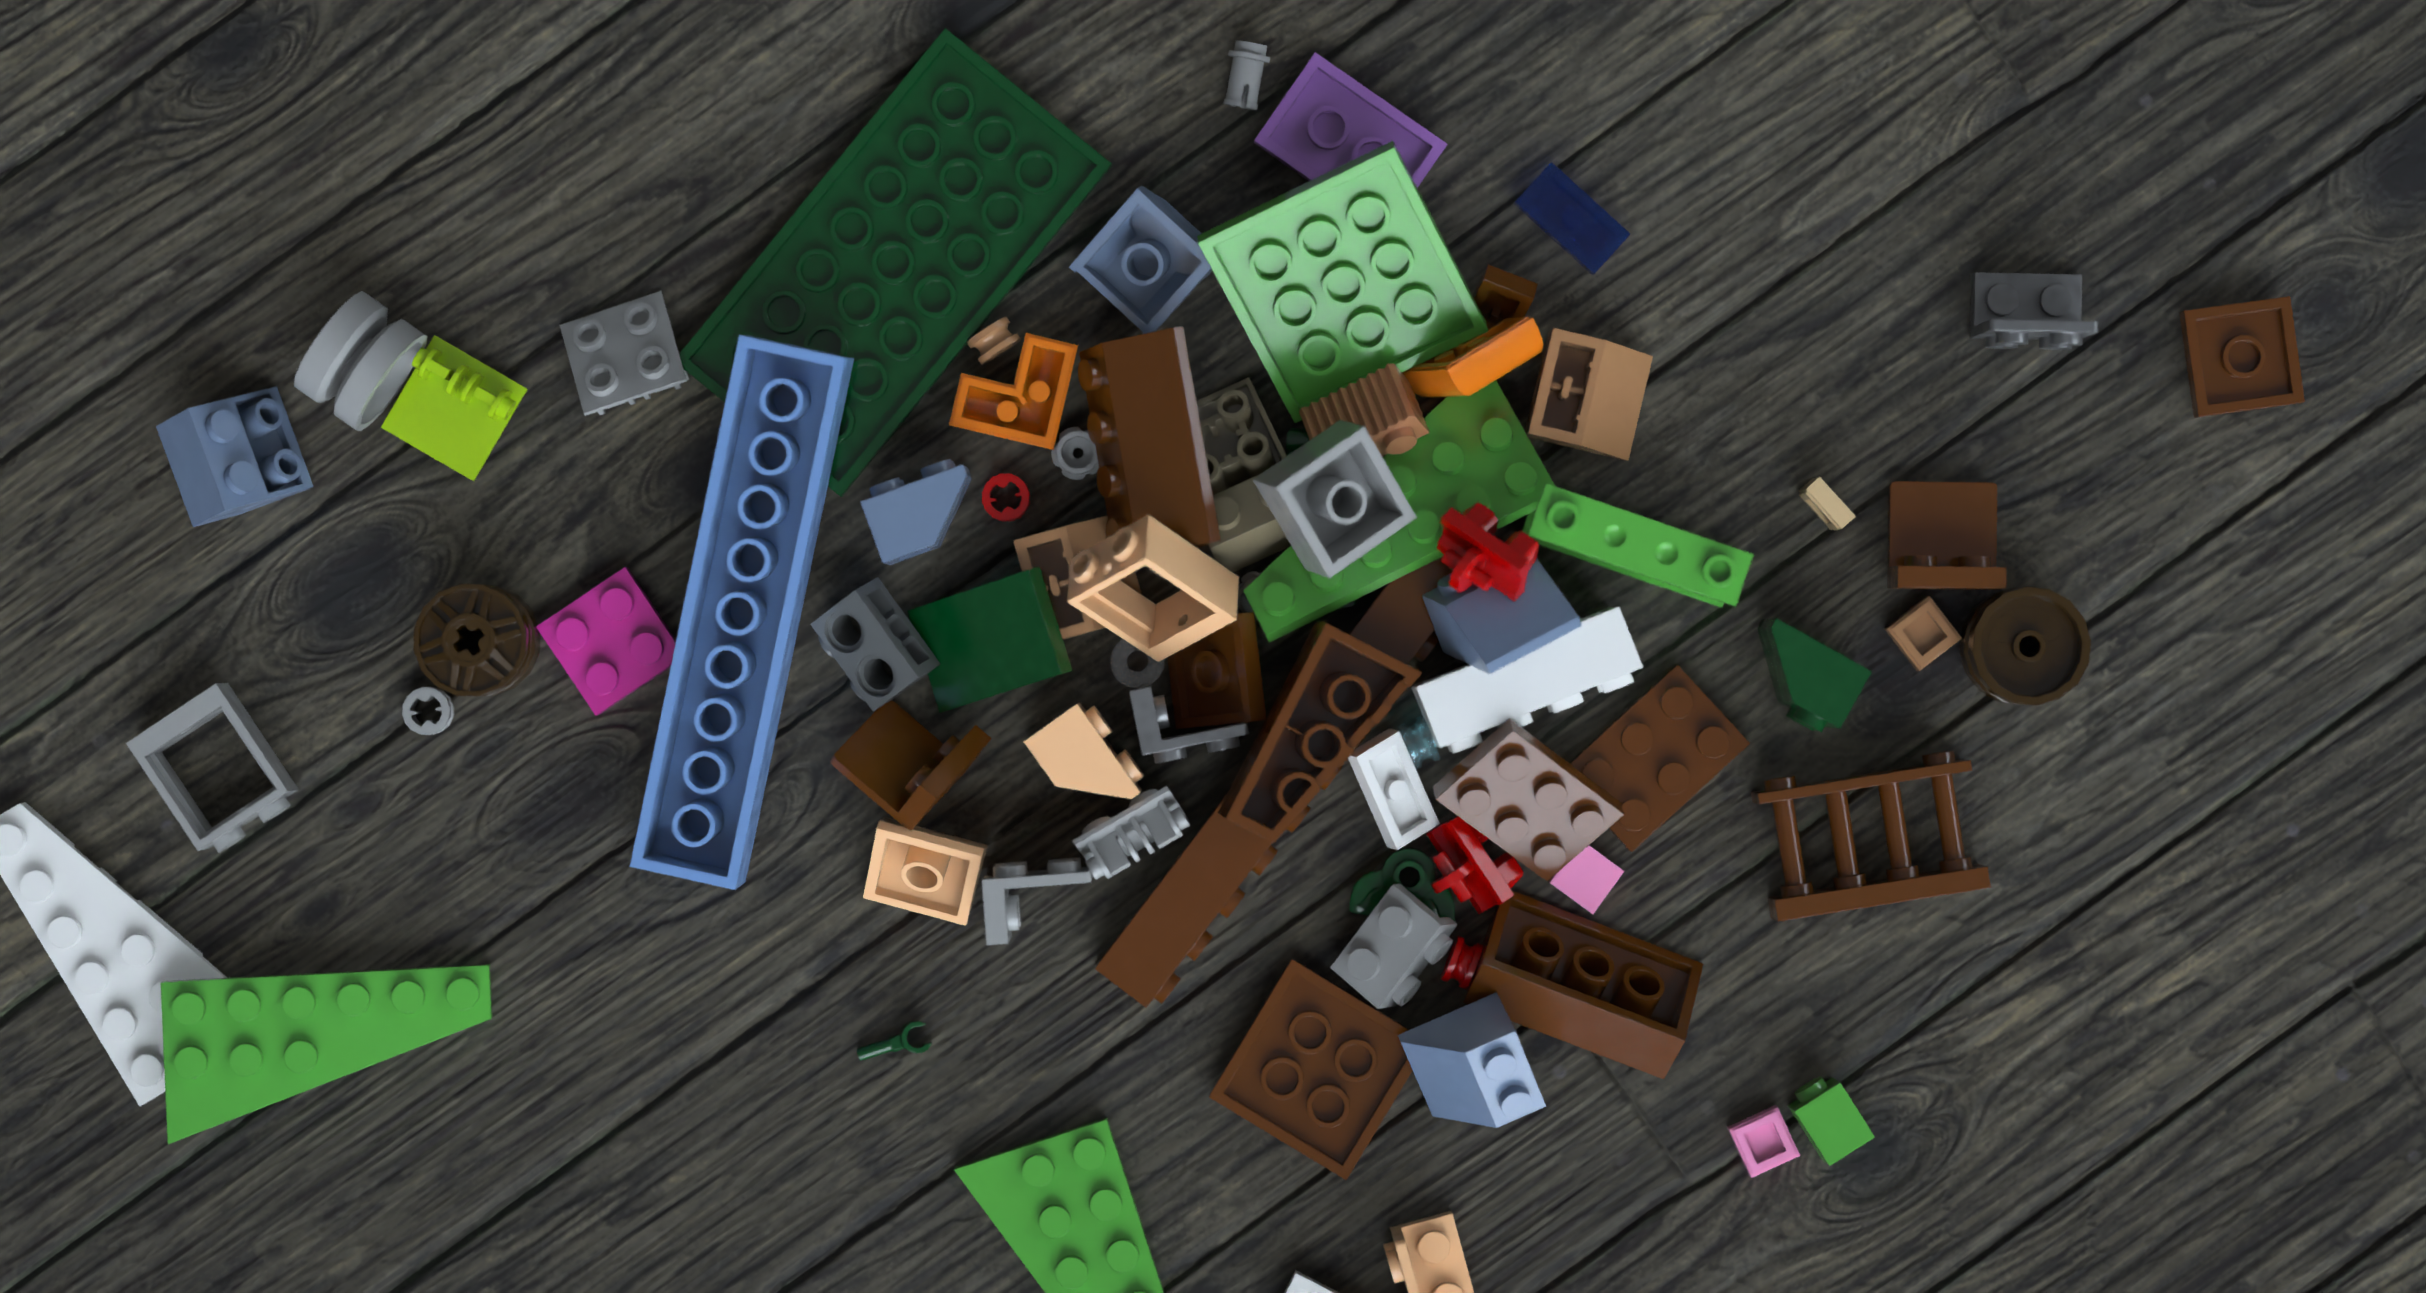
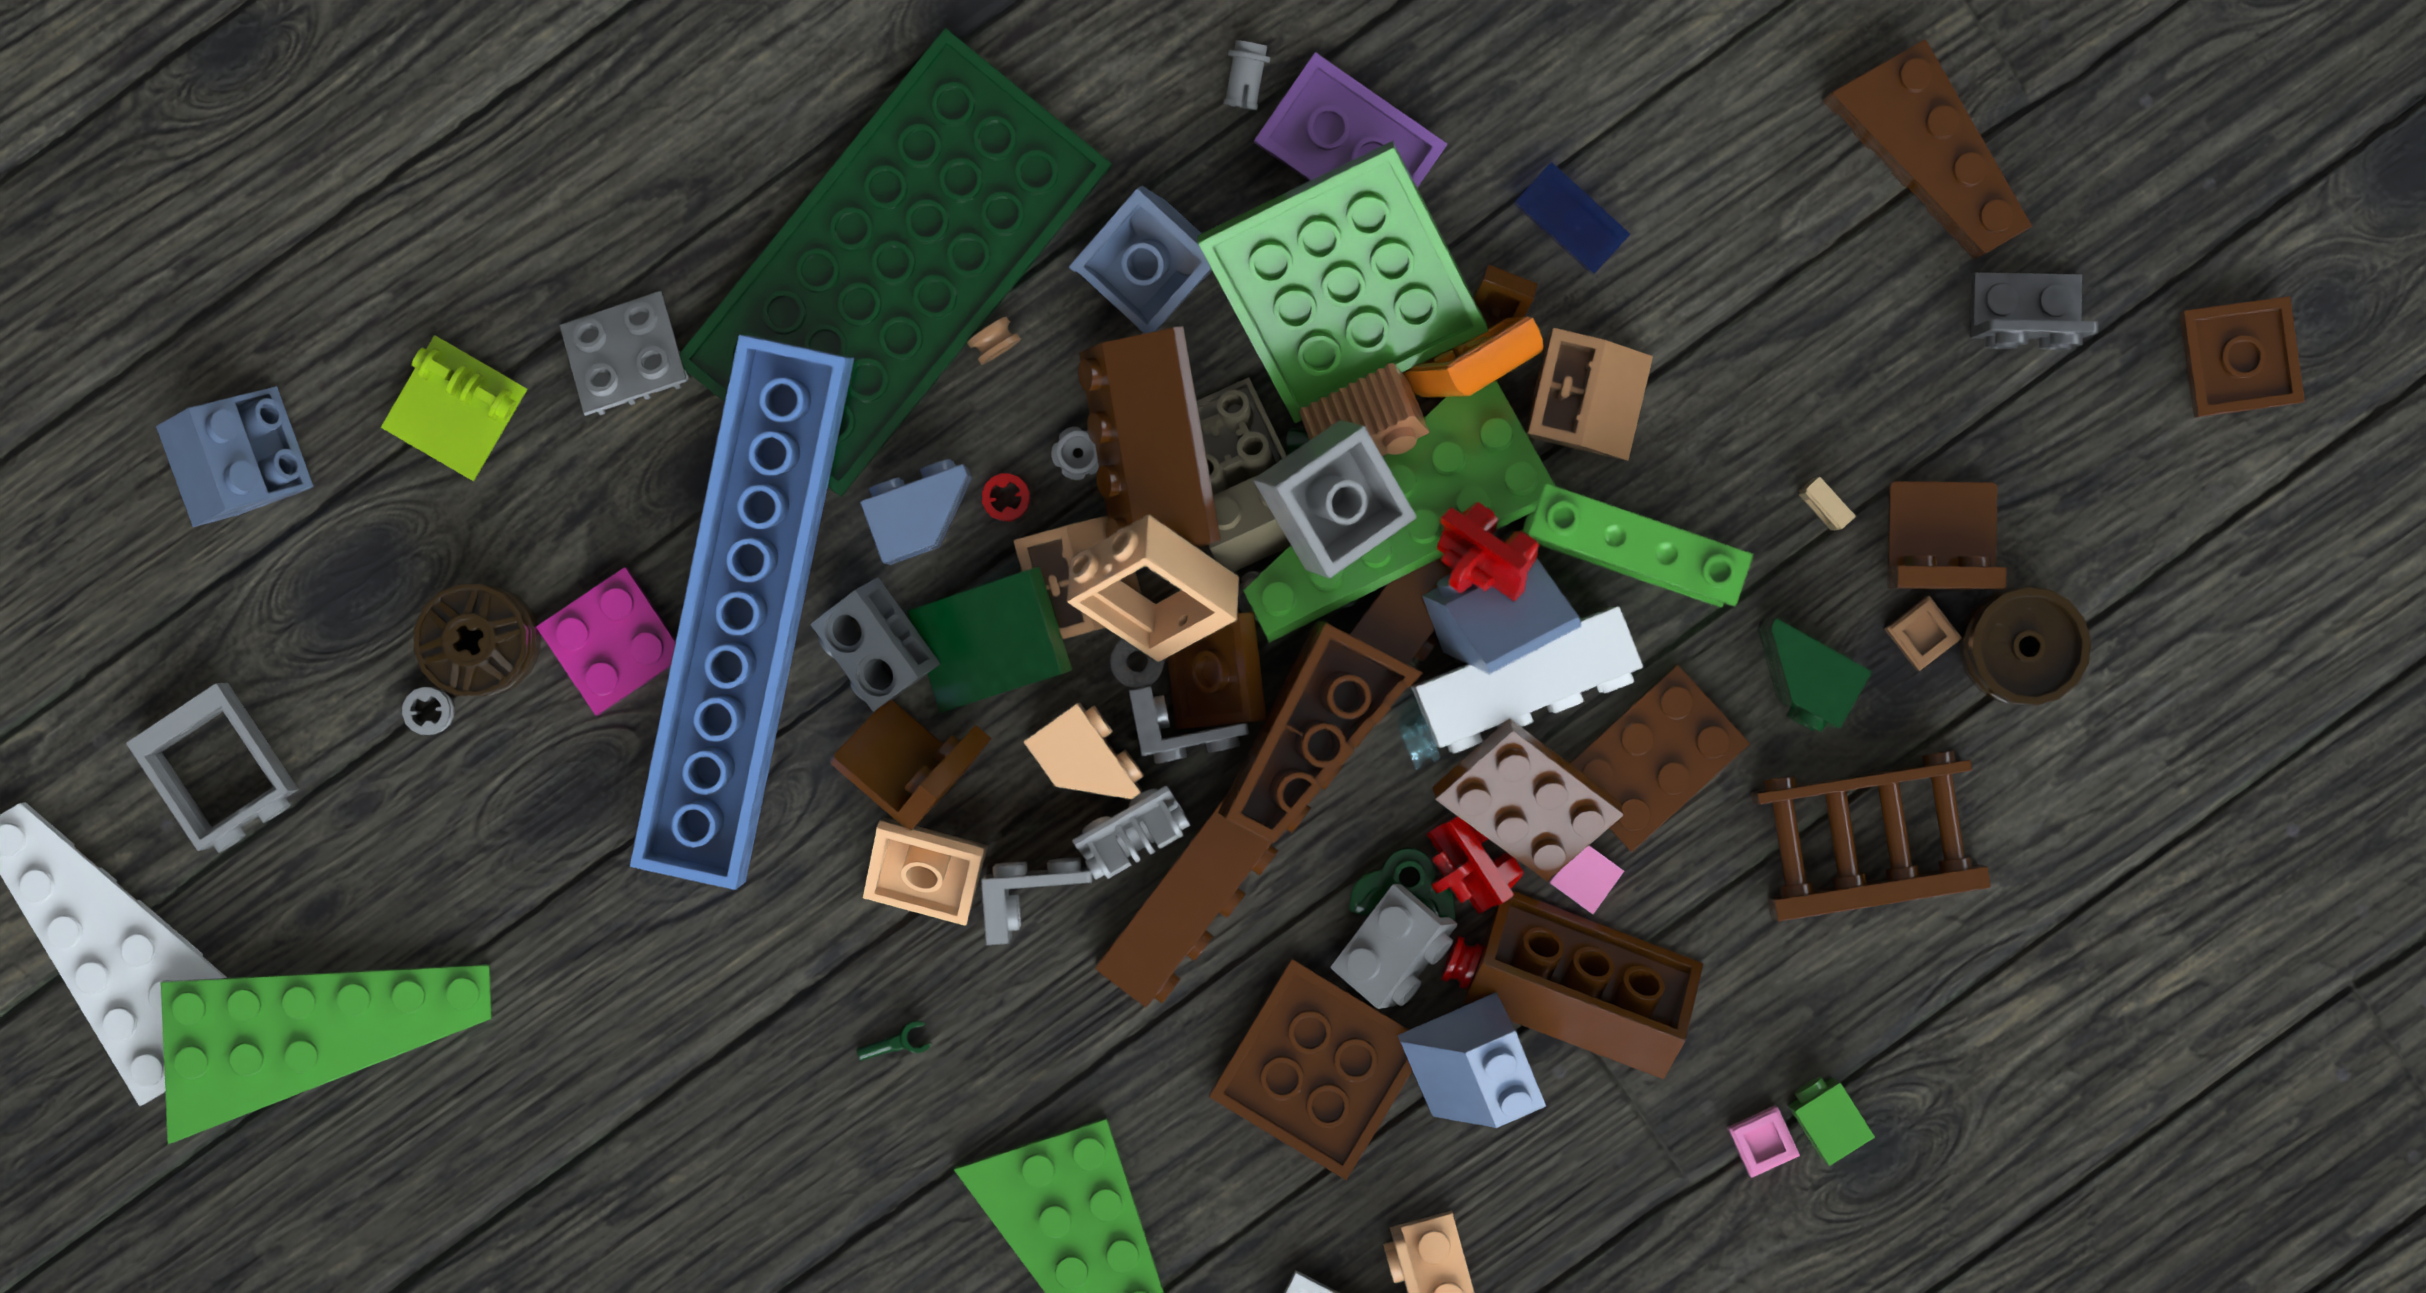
light grey wheel [294,291,428,431] -> none
orange brick [949,333,1078,450] -> none
white plate [1348,729,1440,850] -> none
none -> reddish brown wedge [1822,39,2033,259]

